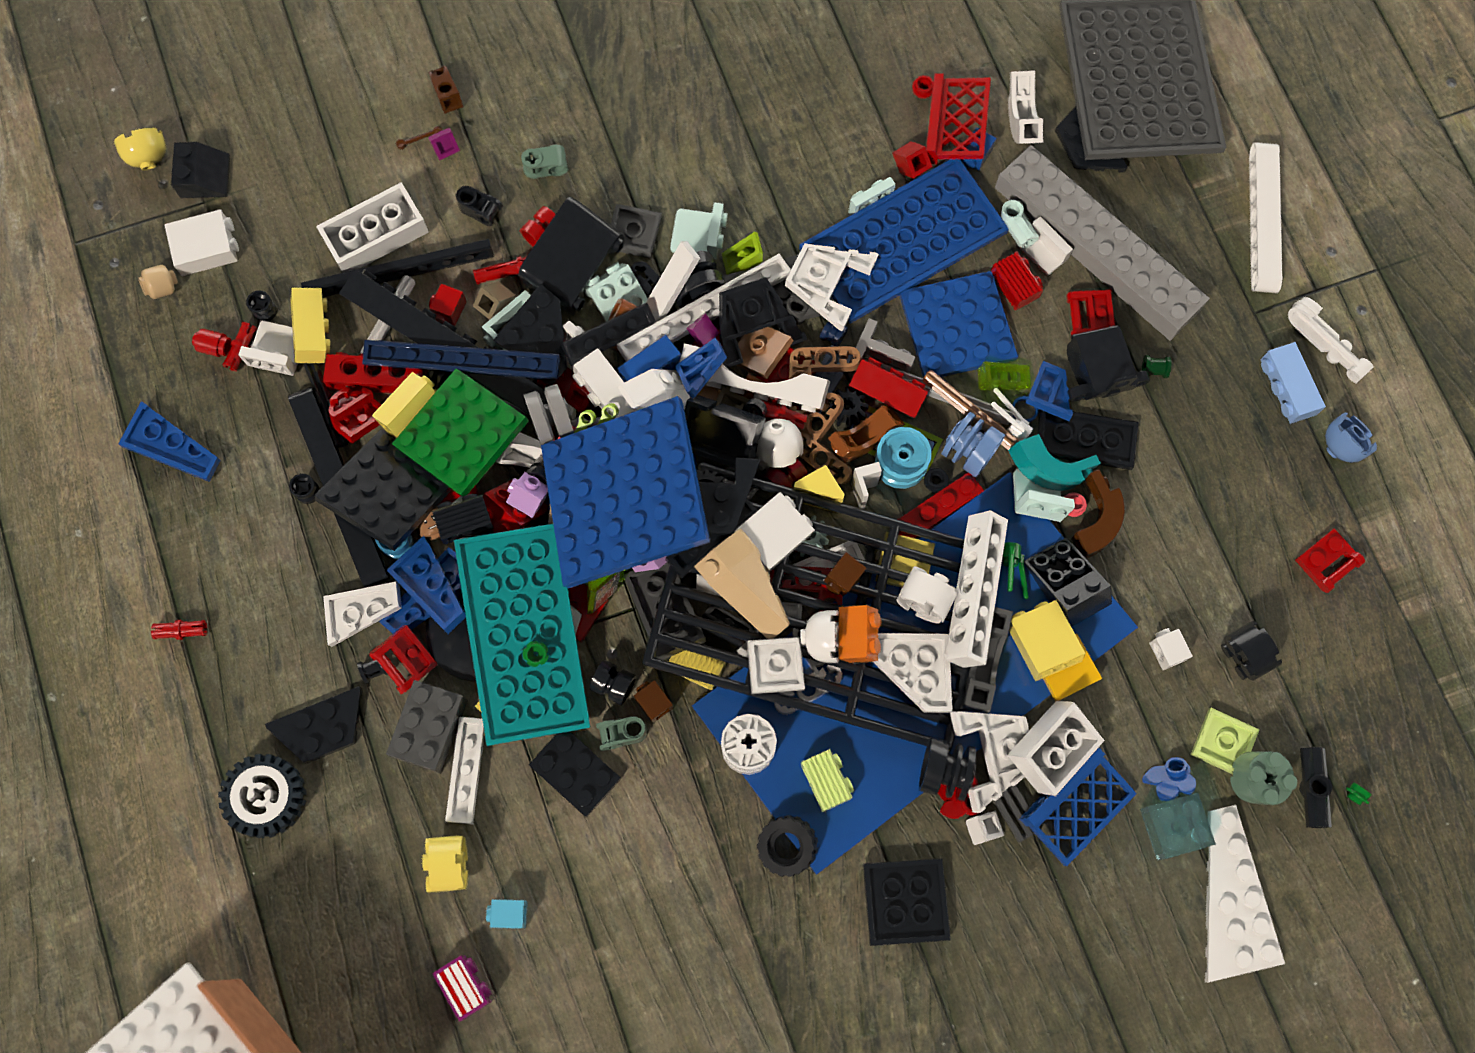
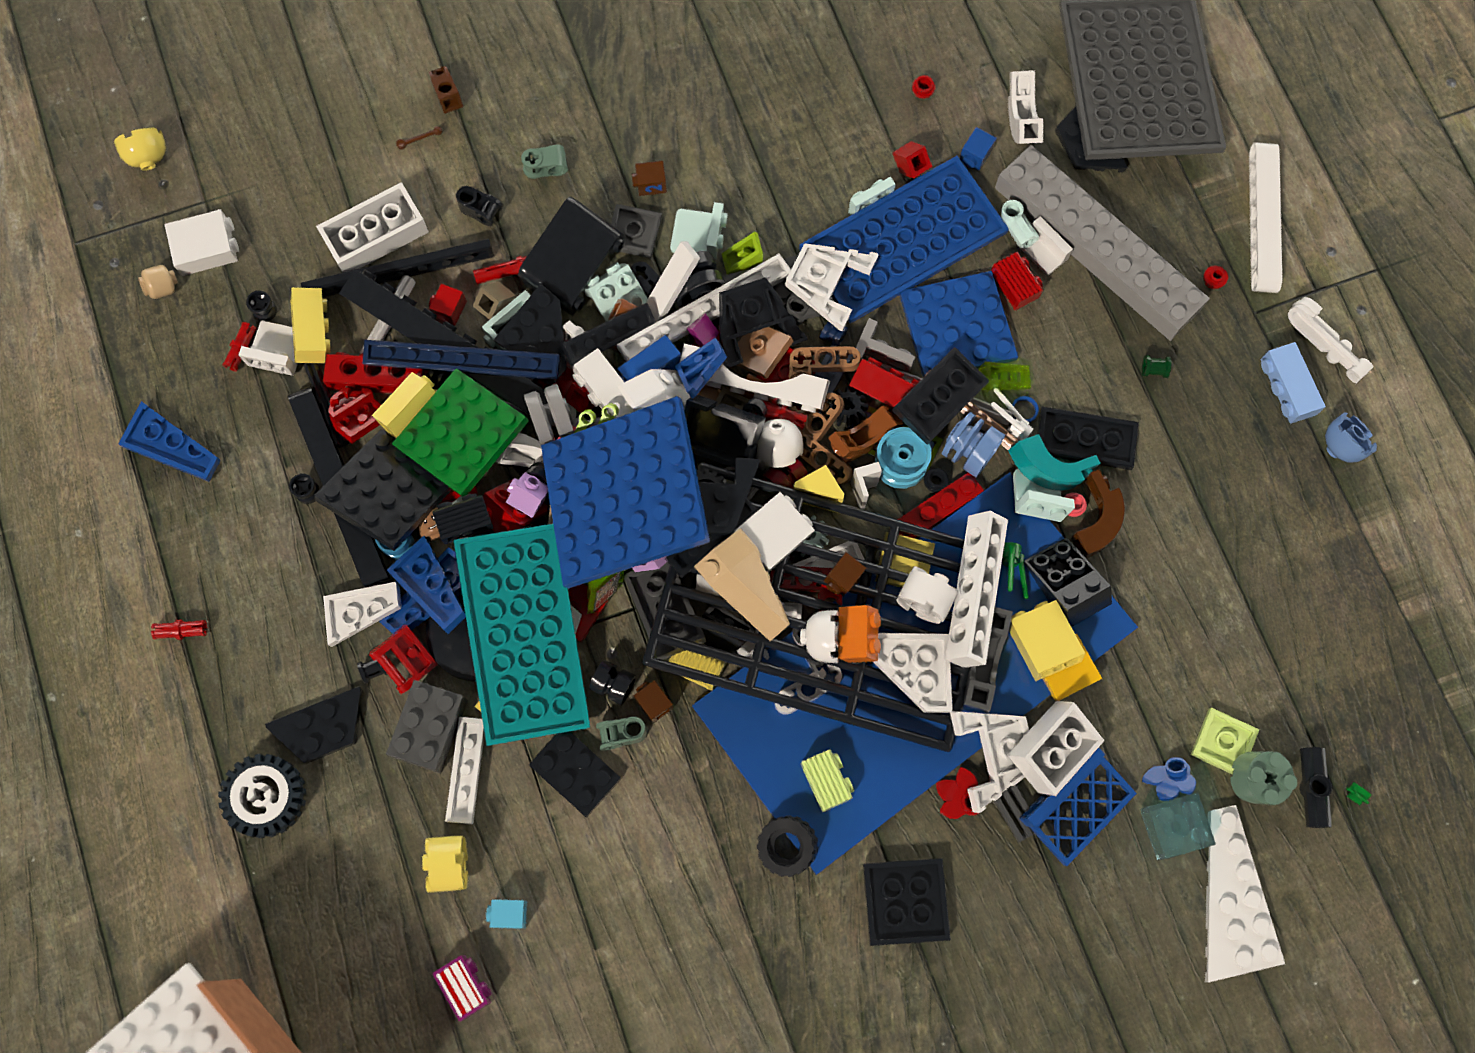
black slope [171,142,230,198] -> none
red brick [192,328,231,357] -> none
magenta tile [428,128,460,160] -> none
red wheel [520,206,555,247] -> none
green plate [523,641,548,667] -> none
white wheel [721,714,777,775] -> none
white plate [747,637,805,694] -> none
black wheel [919,737,976,802] -> none
red fence [926,73,991,164] -> none
white slope [966,811,1004,845] -> none
blue wing [1026,361,1073,421] -> none
red plate [1066,290,1115,335] -> none
black piece [1067,325,1150,402] -> none
white brick [1149,628,1193,670] -> none
black brick [1221,621,1282,681] -> none
red plate [1295,528,1365,593] -> none
none -> reddish brown brick [632,161,667,196]
none -> black tile [892,347,989,445]
none -> red plate [1203,266,1228,289]

